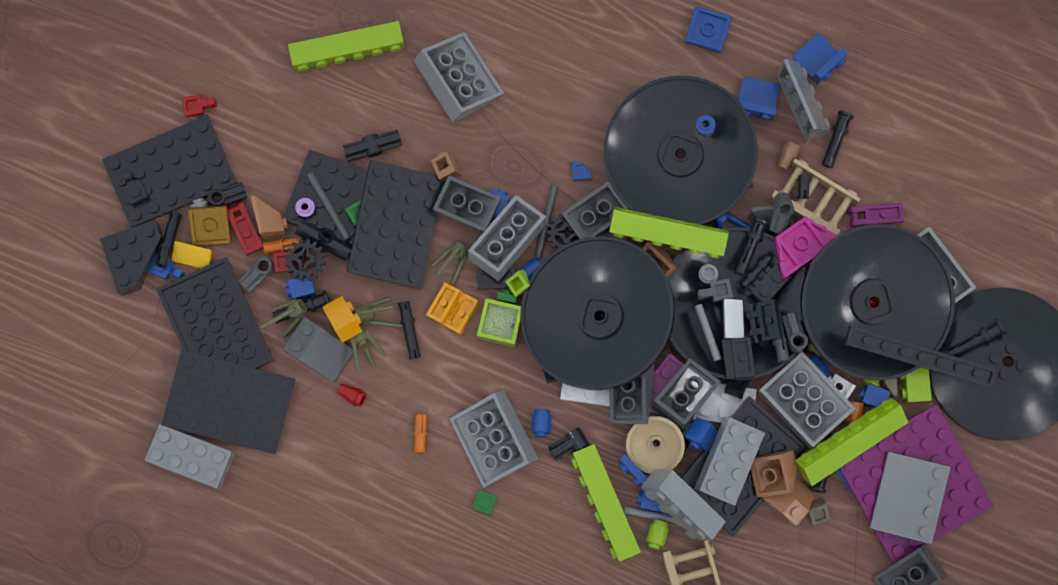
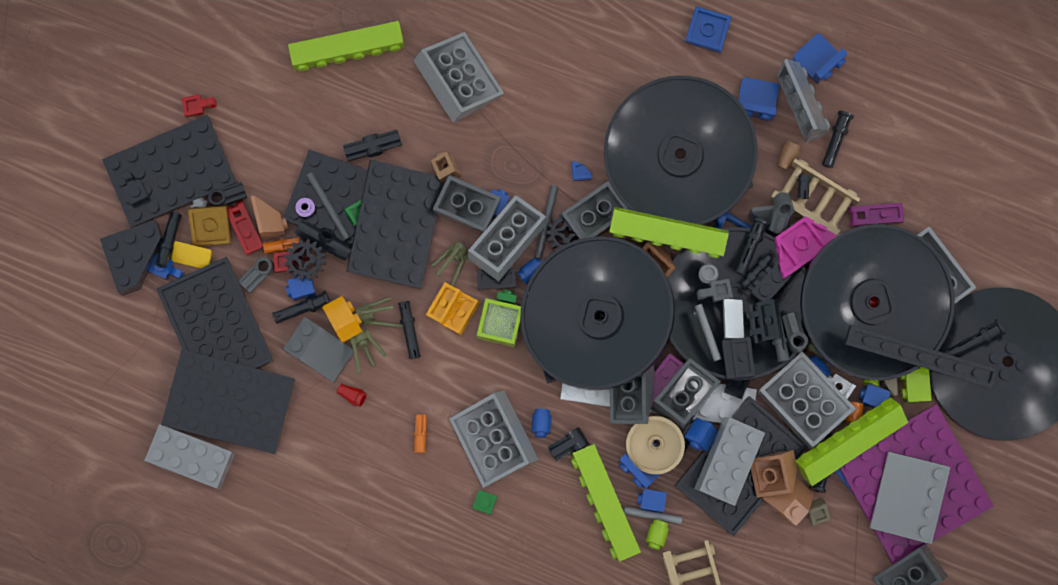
olive plant [260,298,307,338] -> none
lime slope [505,270,531,297] -> none
light grey brick [641,469,726,540] -> none
blue brick [696,115,715,137] -> none

